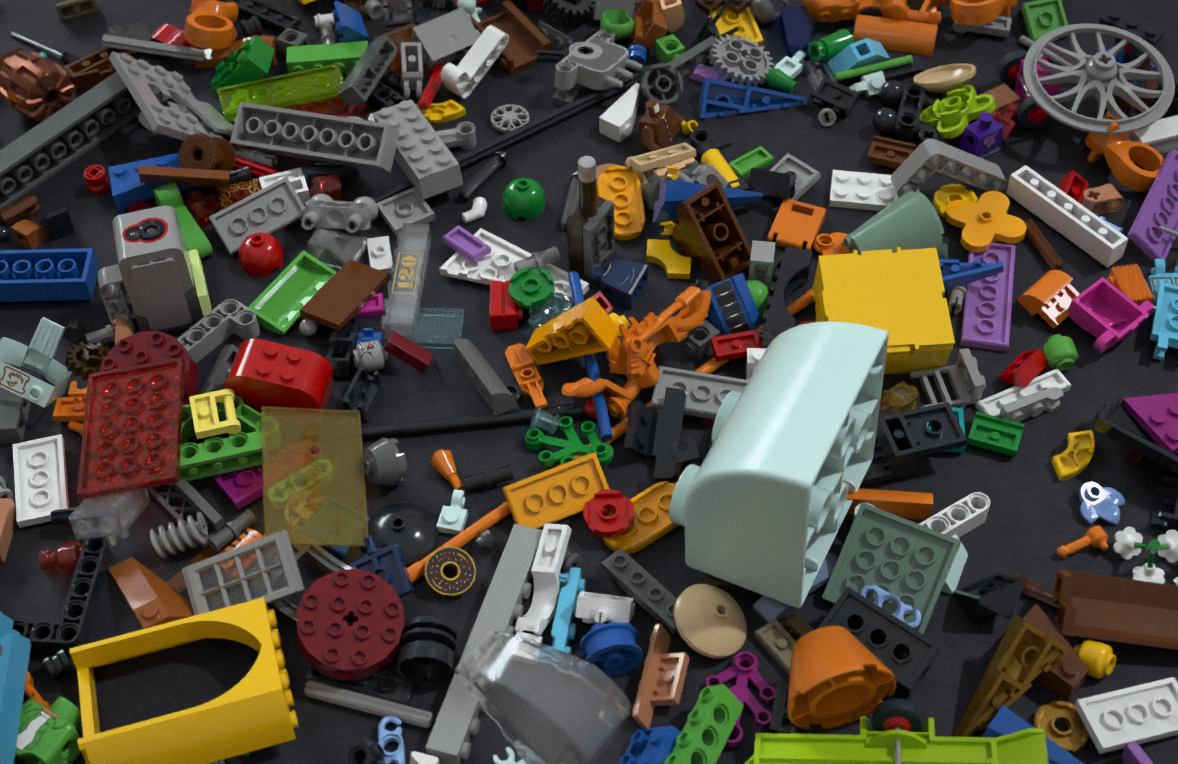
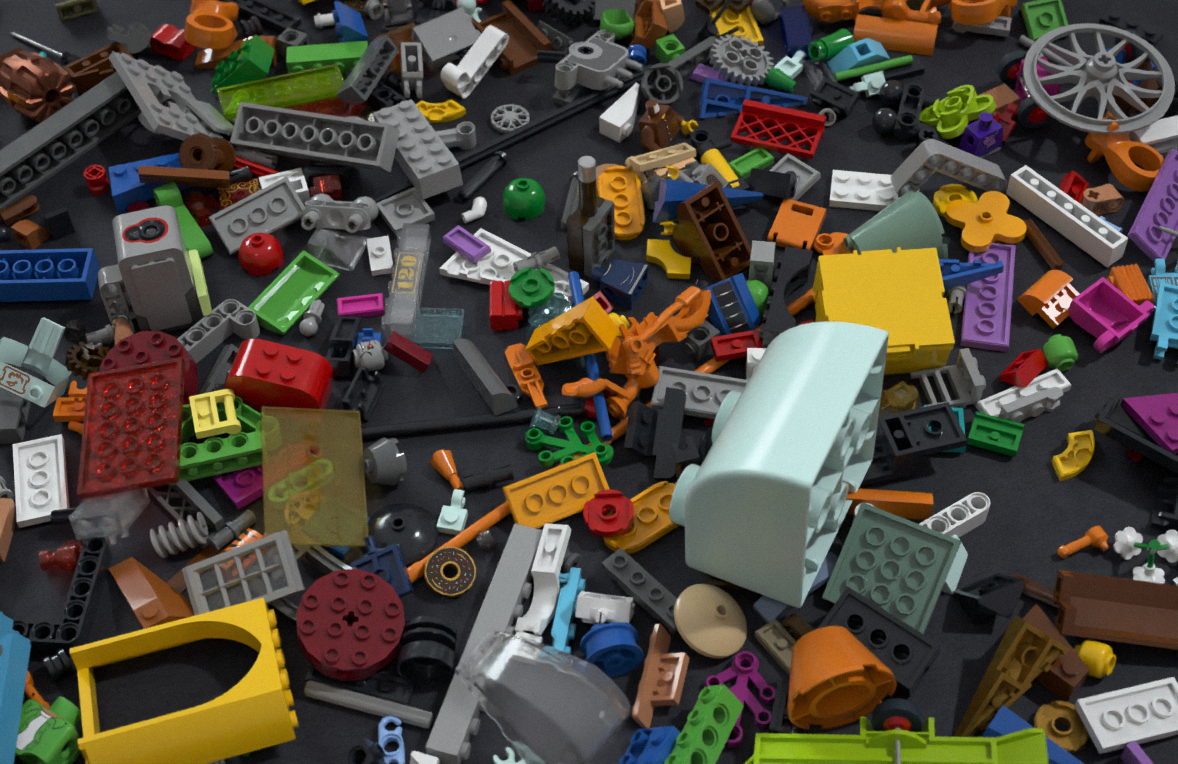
light grey axle [102,35,205,61] -> none
reddish brown tile [300,259,389,331] -> none
light grey pin [320,23,337,44] -> none
red axle [417,65,443,110] -> none
light blue piece [859,585,922,629] -> none
reddish brown plate [866,136,916,169] -> none
tan dish [913,63,976,95] -> none
medium blue plate [1079,482,1125,525] -> none
none -> red fence [730,99,826,159]

